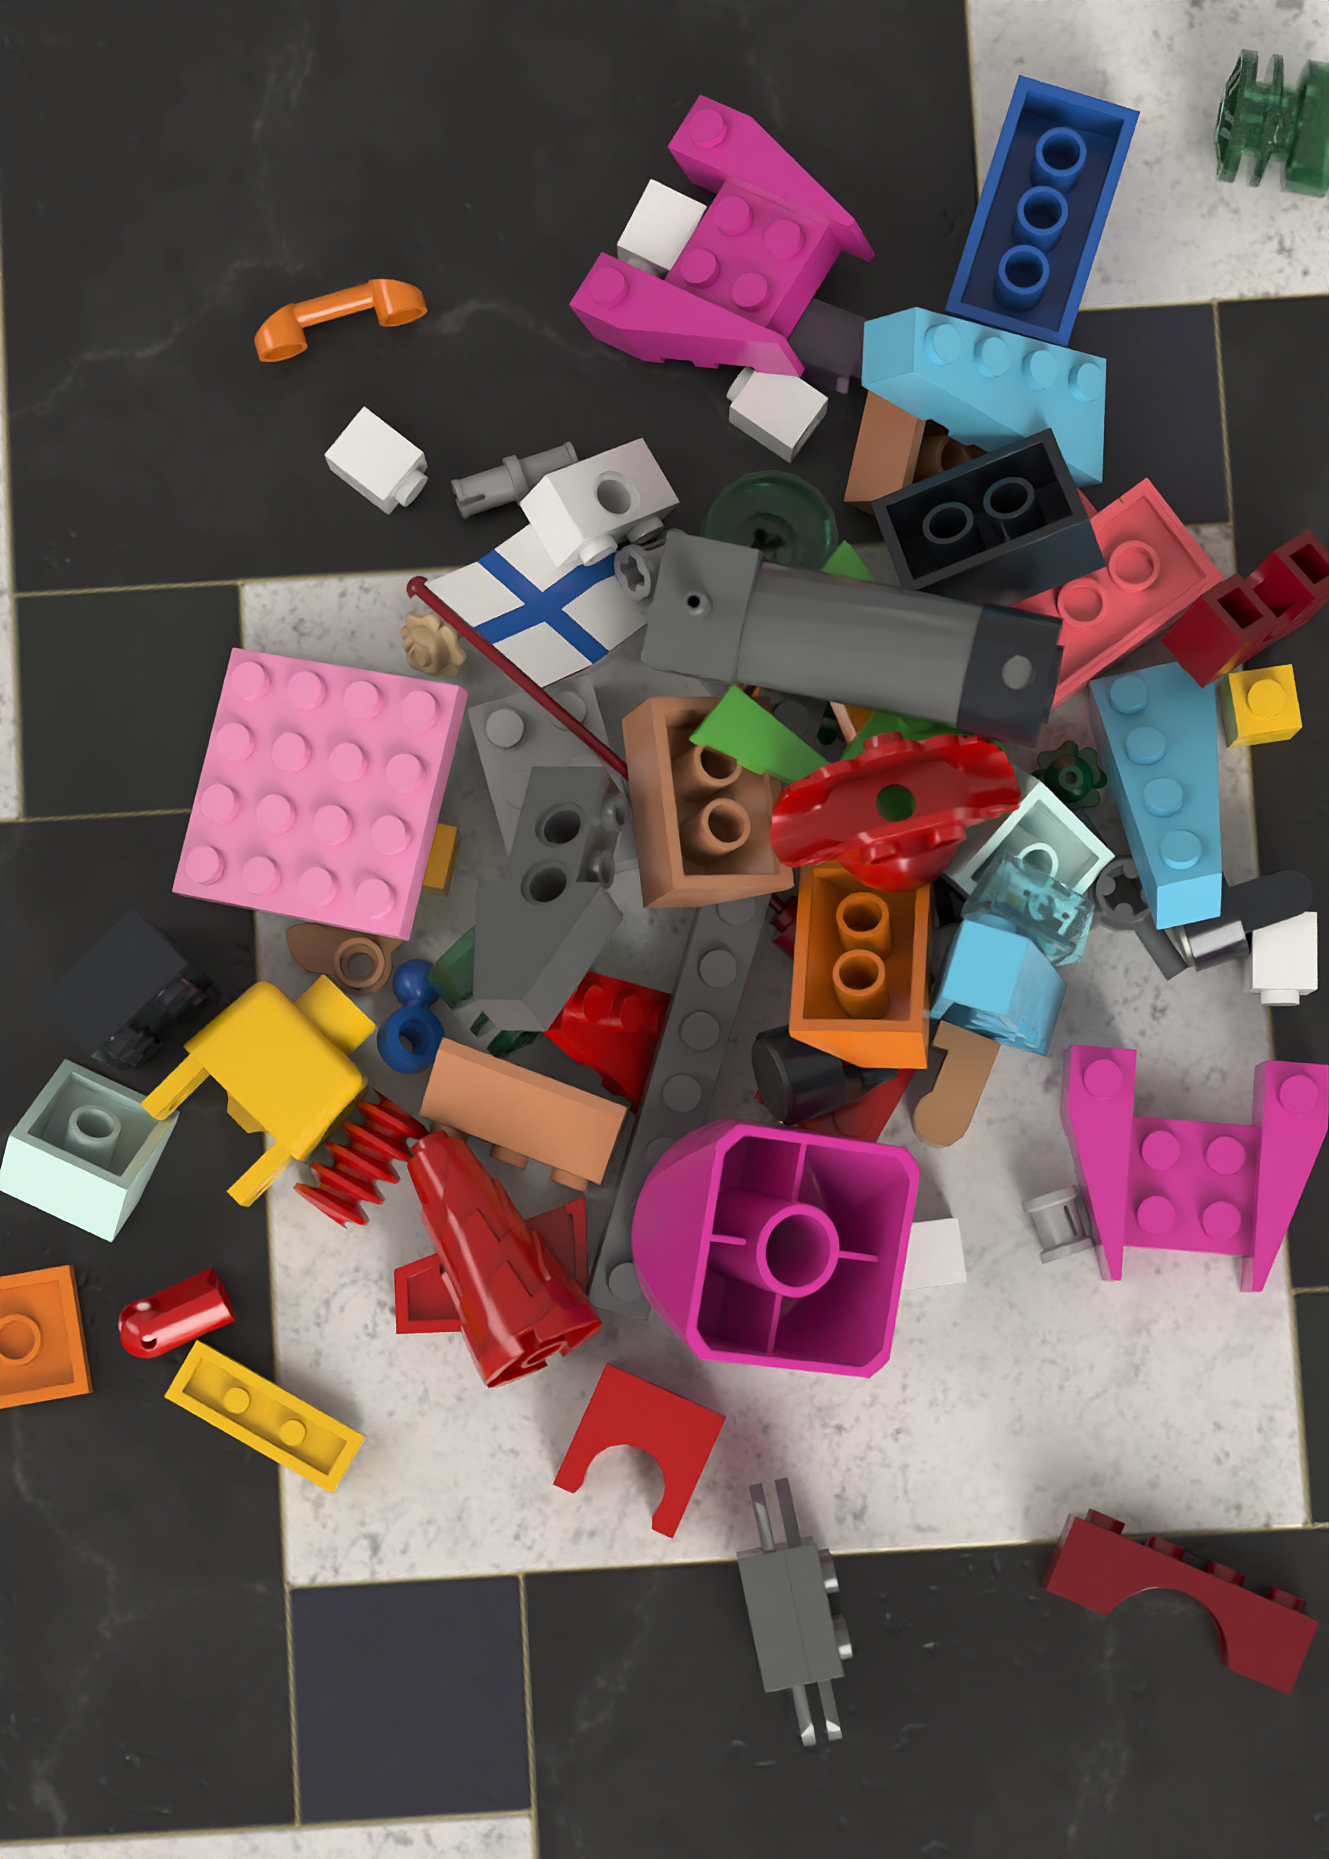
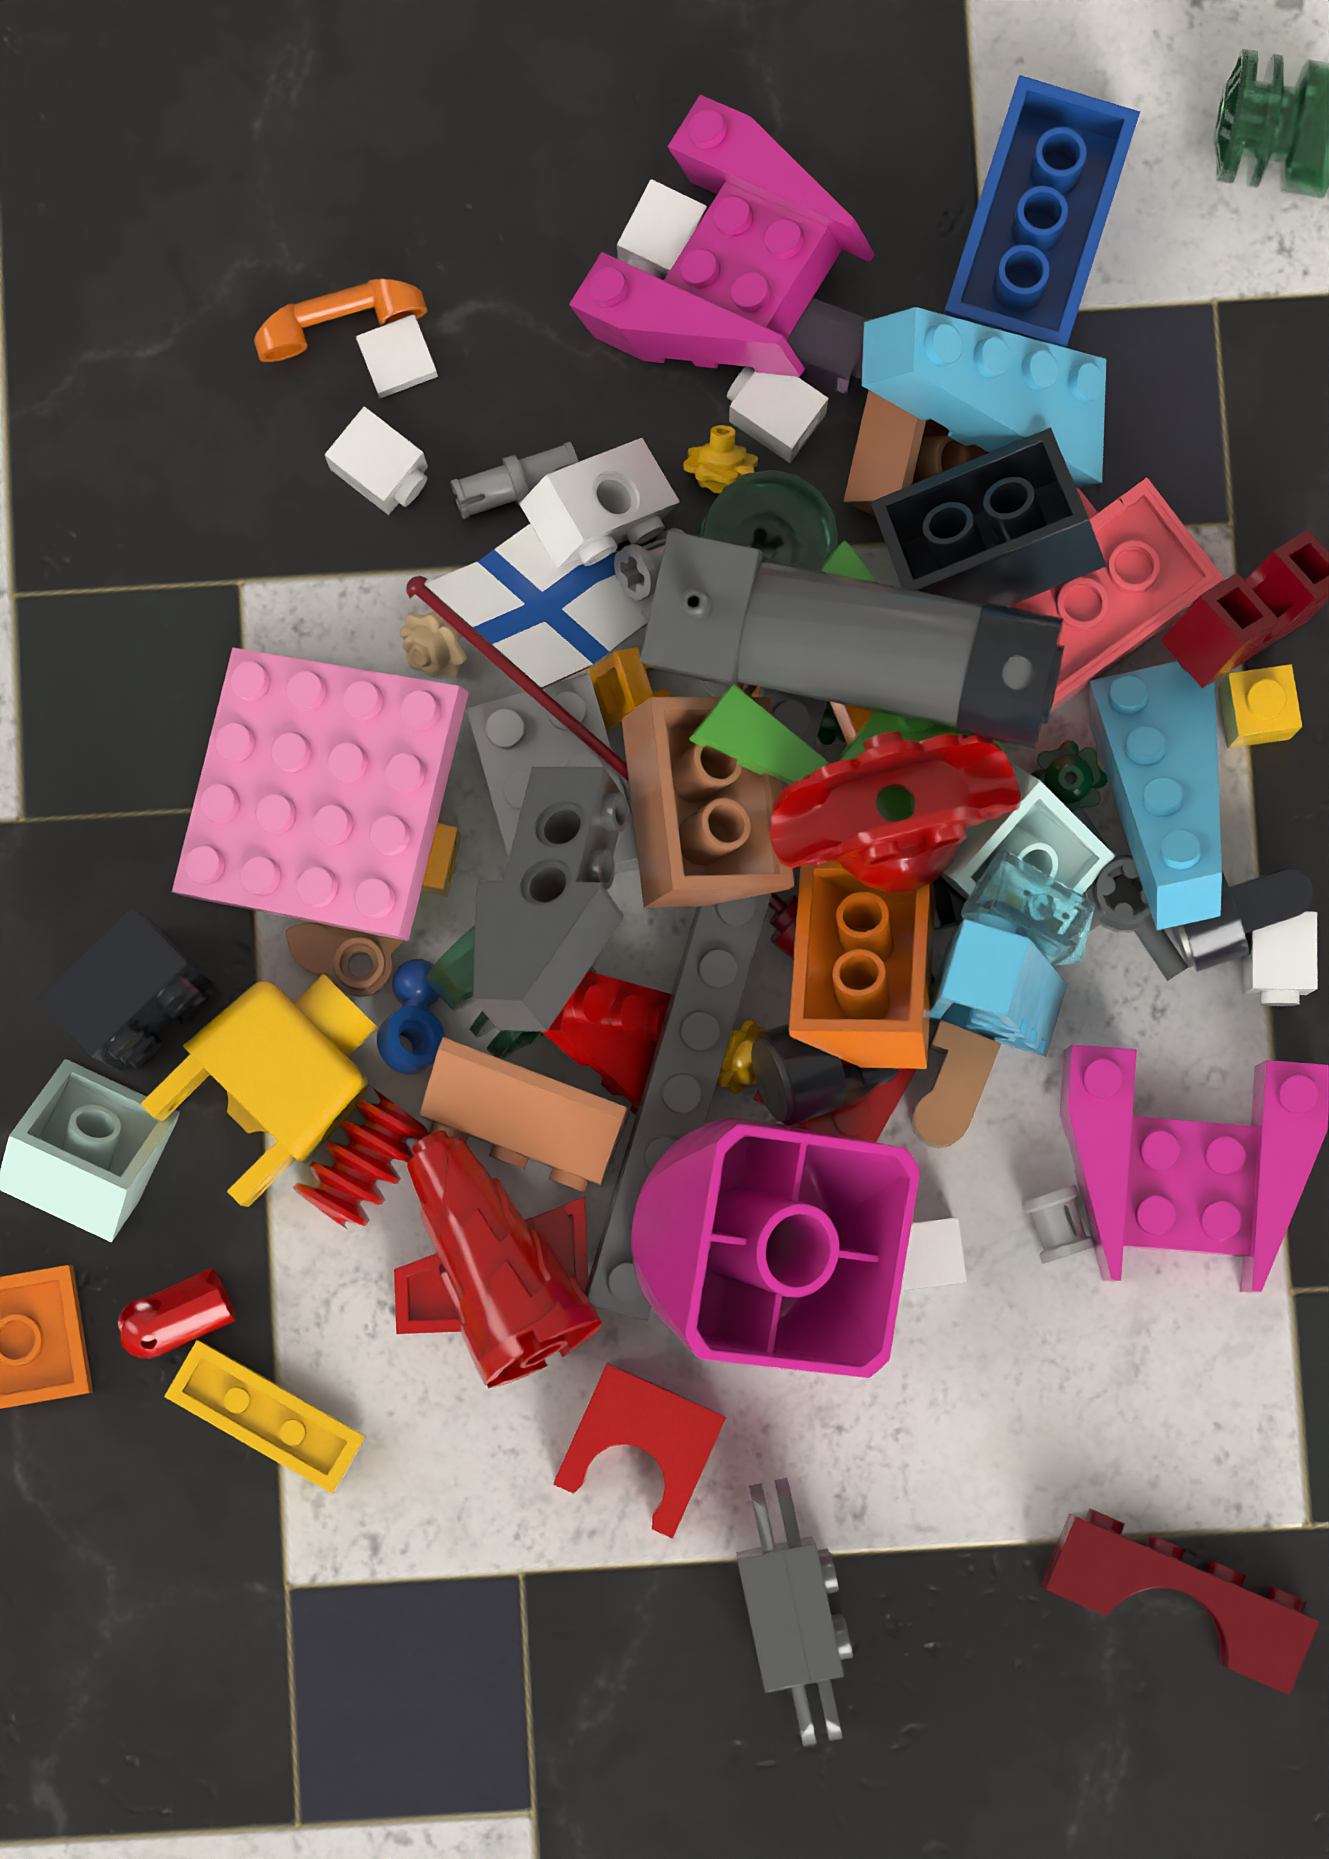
none -> white tile [356,314,438,399]
none -> light orange tile [587,647,670,730]
none -> yellow plant [683,425,758,493]
none -> yellow plant [717,1019,767,1095]

